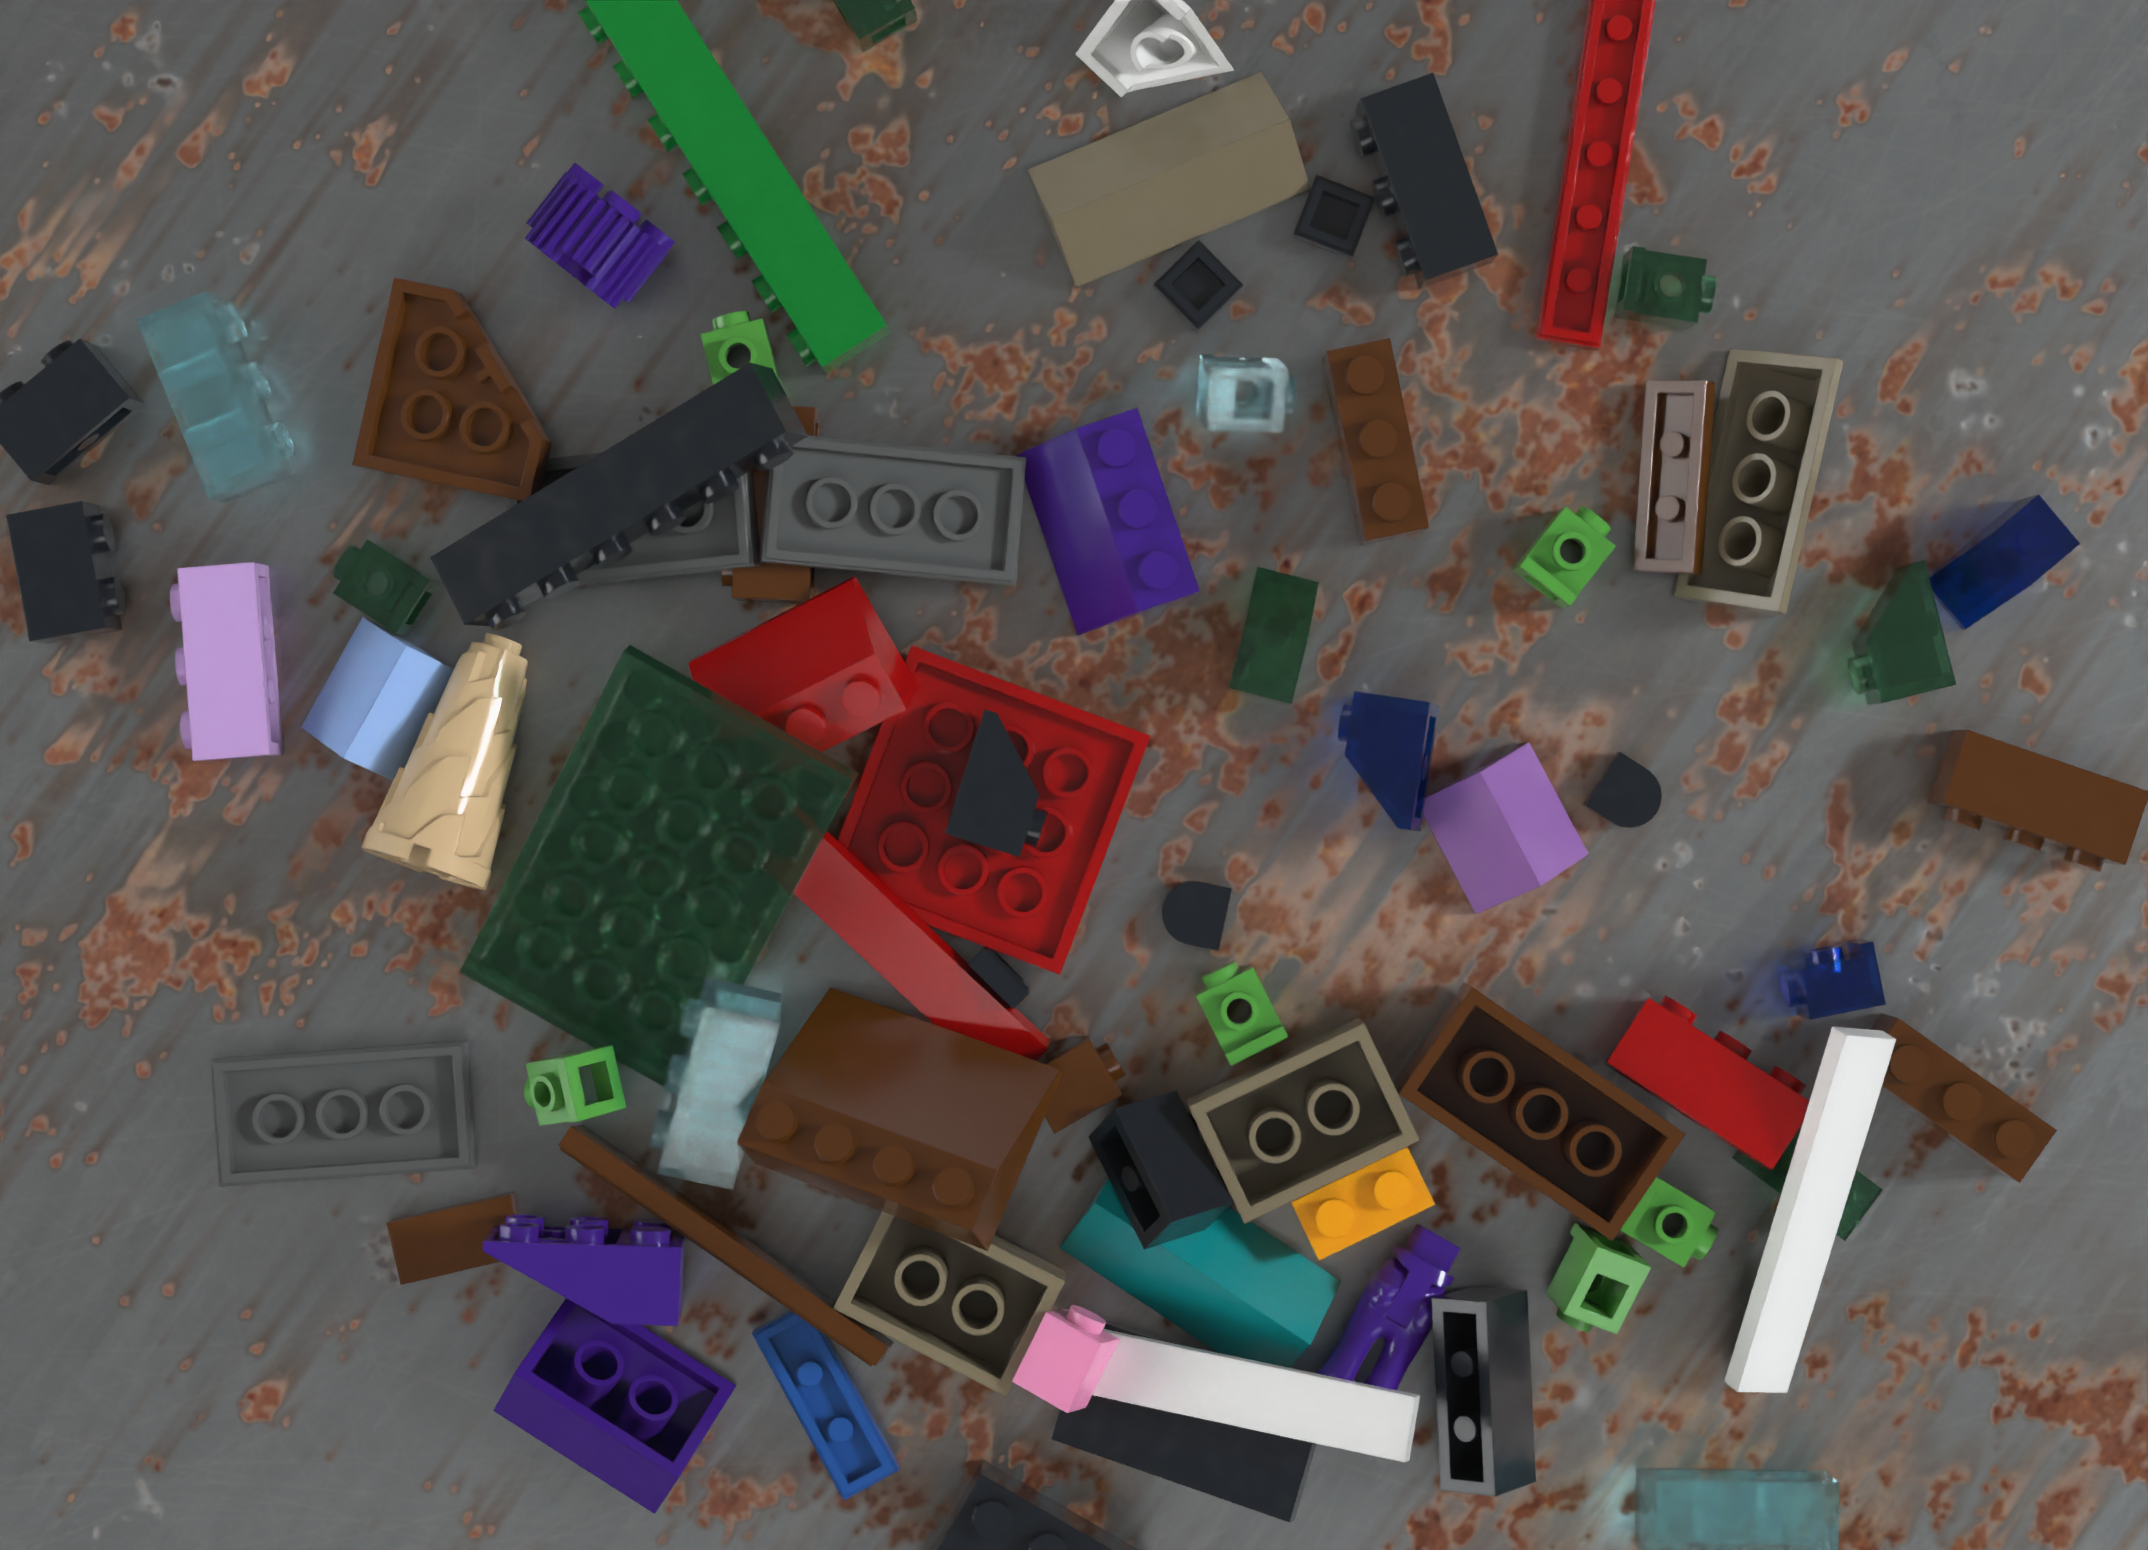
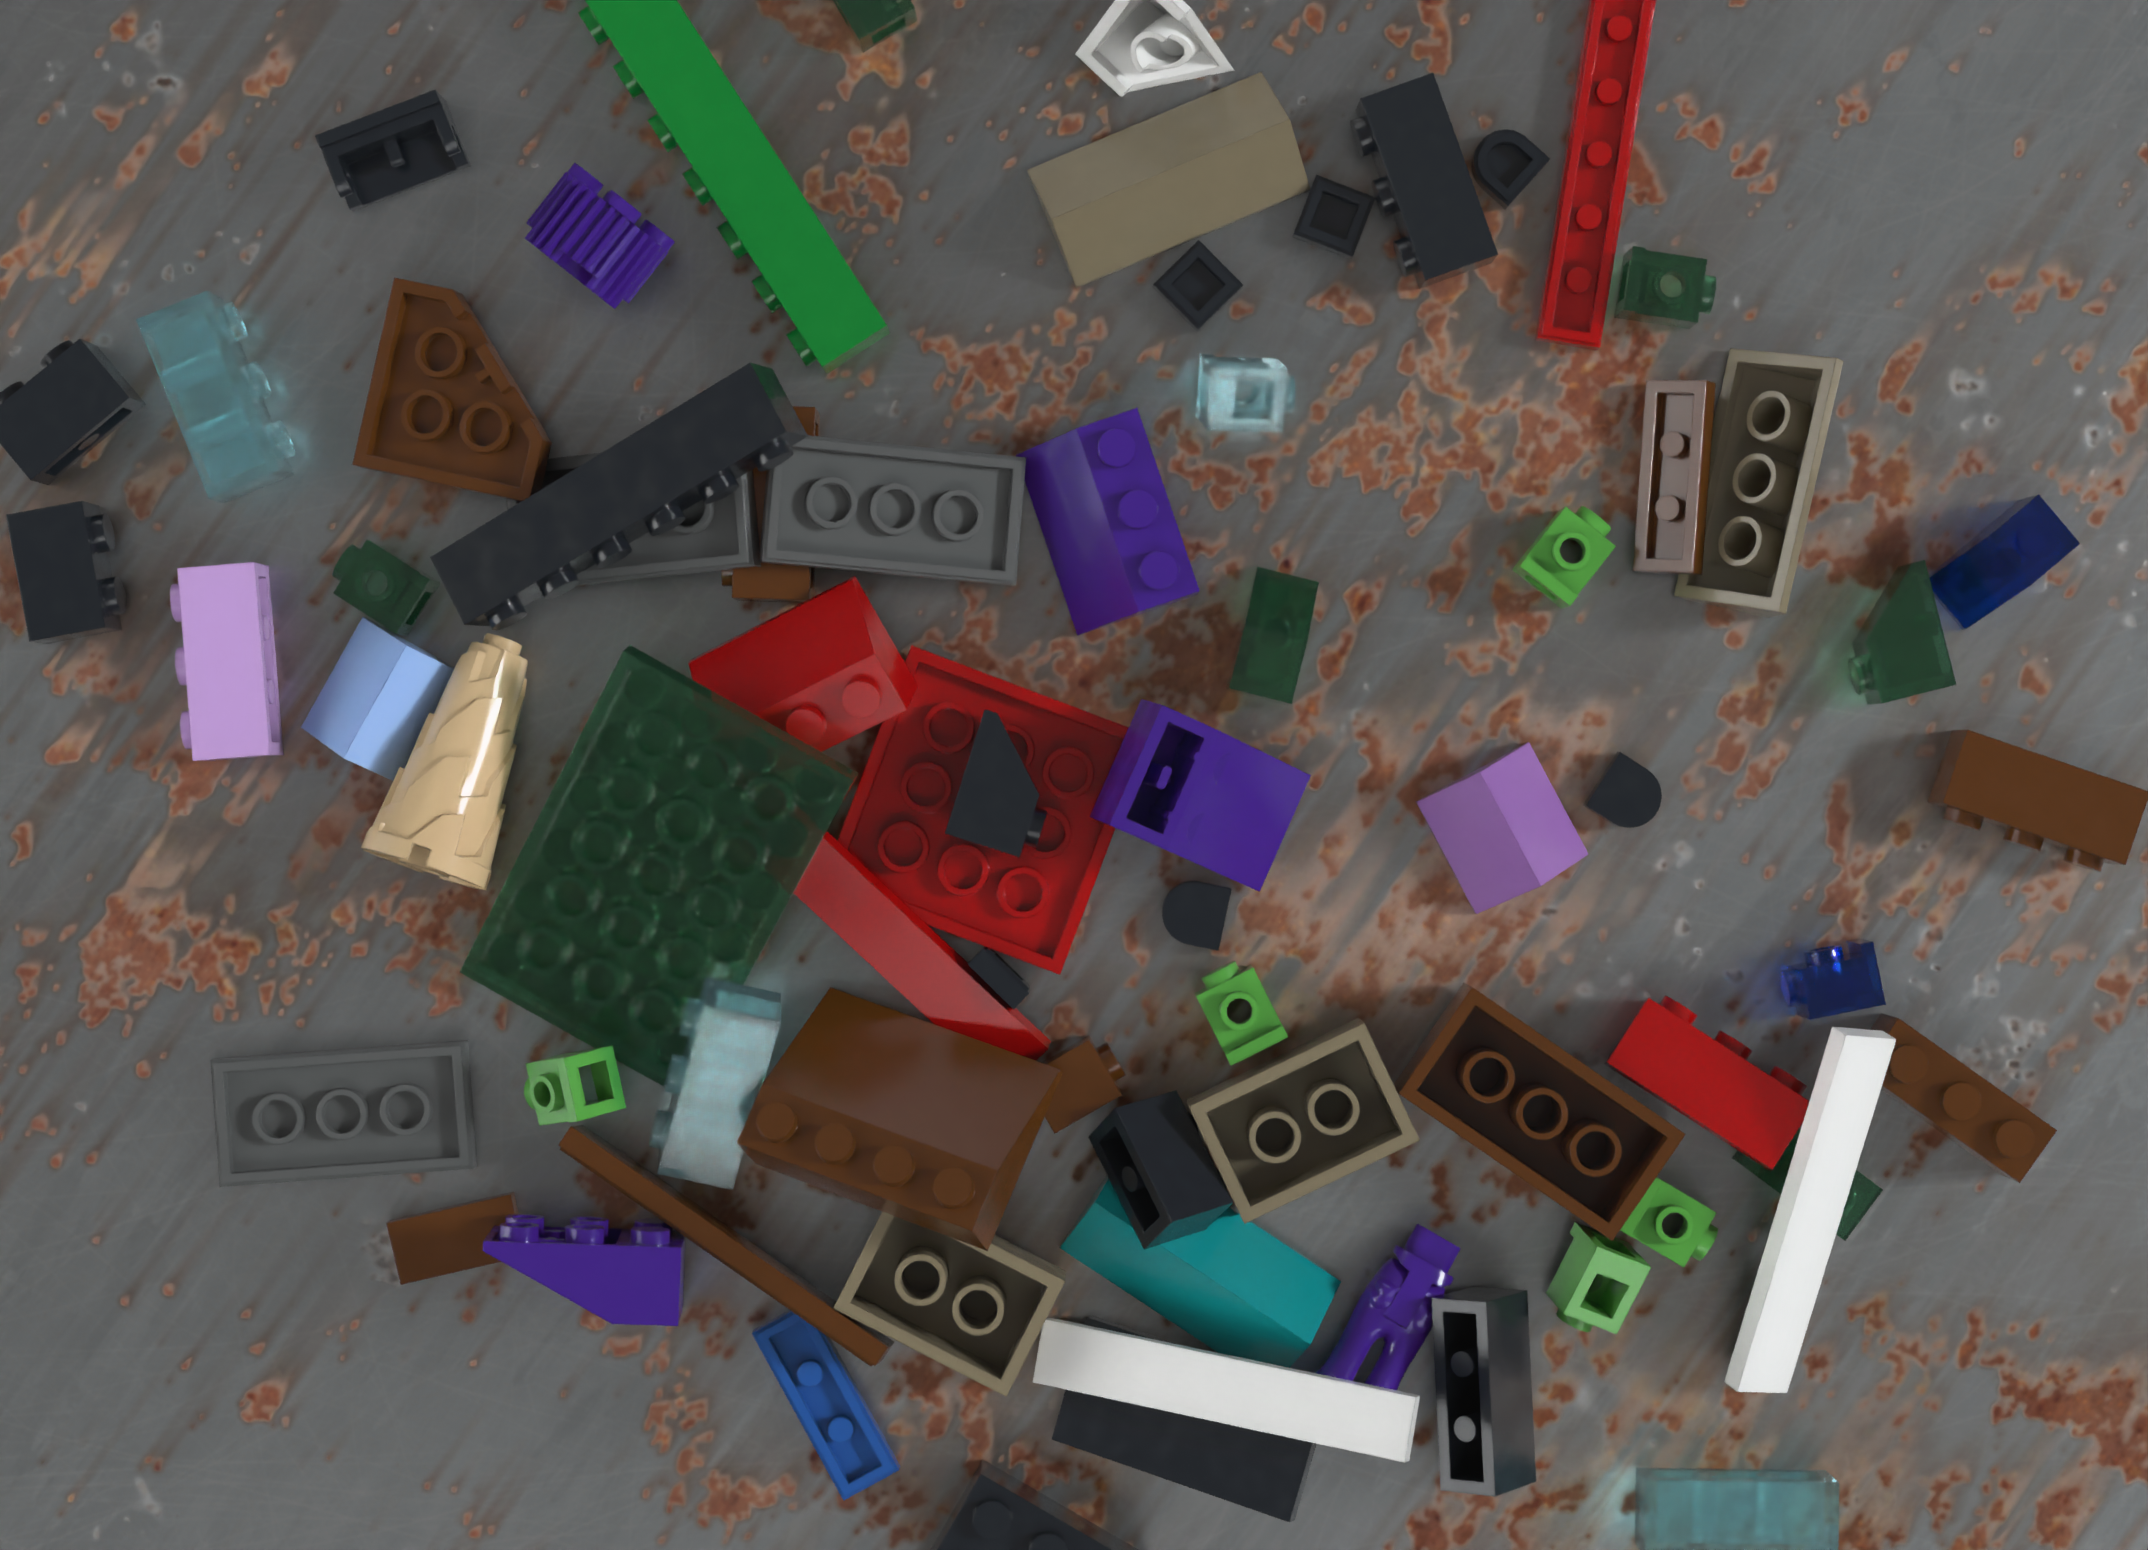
dark purple slope [493,1298,736,1514] -> none
bright green brick [700,311,783,388] -> none
bright pink brick [1012,1305,1120,1413] -> none
light orange brick [1291,1147,1435,1260] -> none
reddish brown brick [1322,338,1429,546] -> none
clear blue slope [1338,691,1440,832] -> none
none -> black hinge [315,90,471,211]
none -> dark purple slope [1090,699,1311,892]
none -> black tile [1471,129,1550,210]

